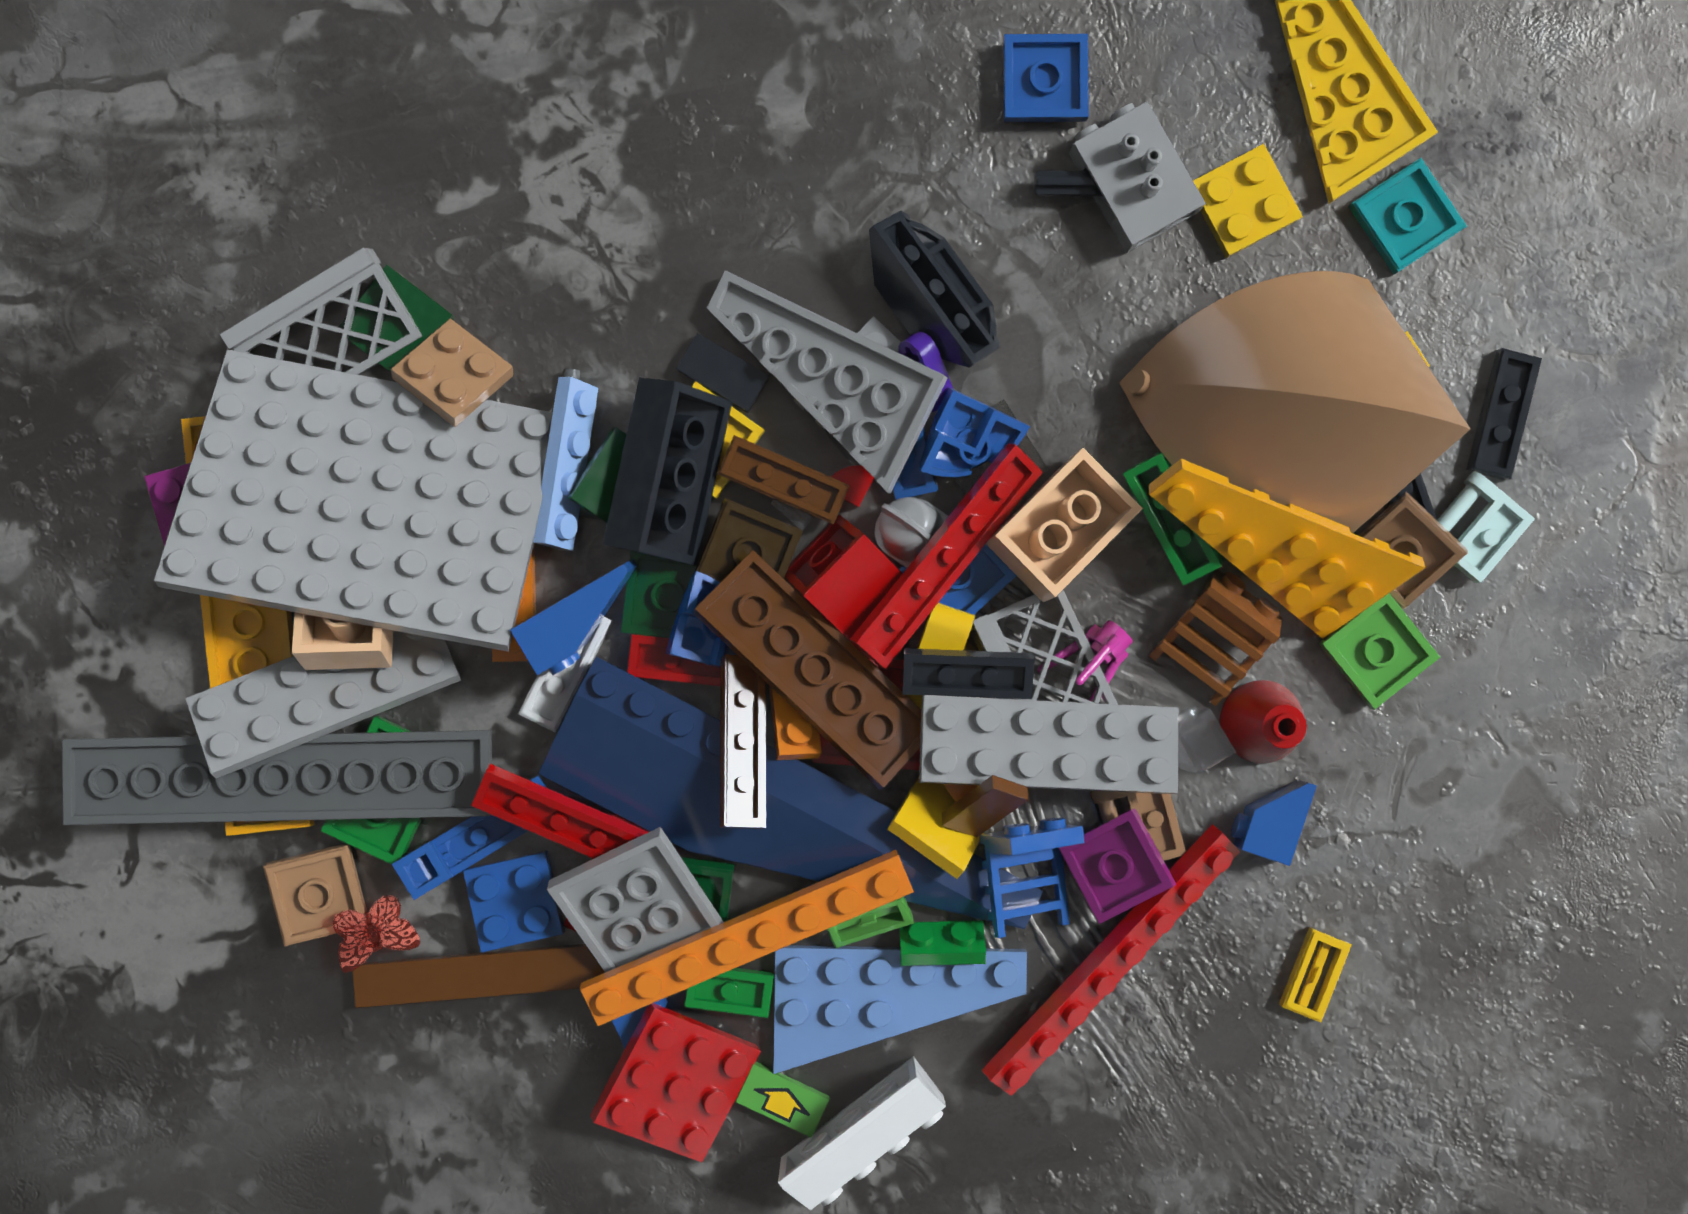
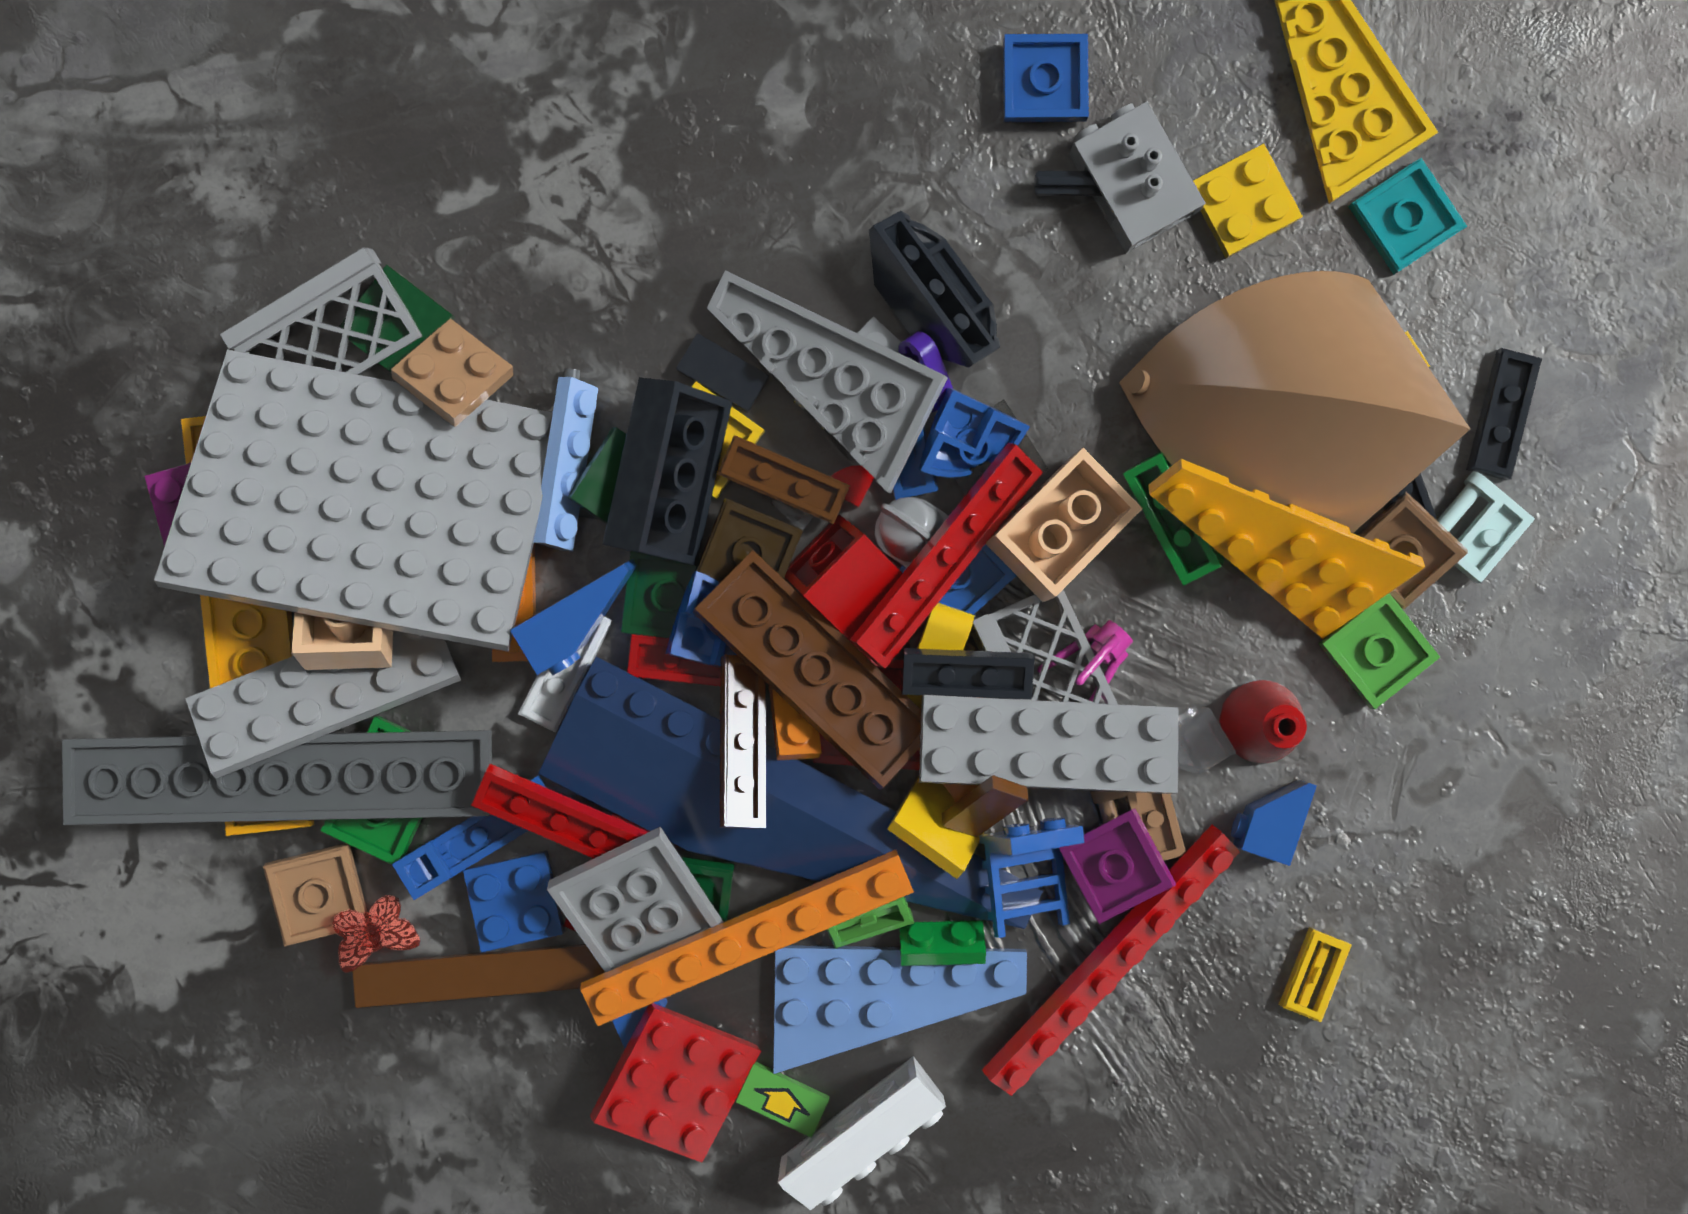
green plate [685,968,774,1018] -> none
dark orange plate [1149,569,1282,706] -> none

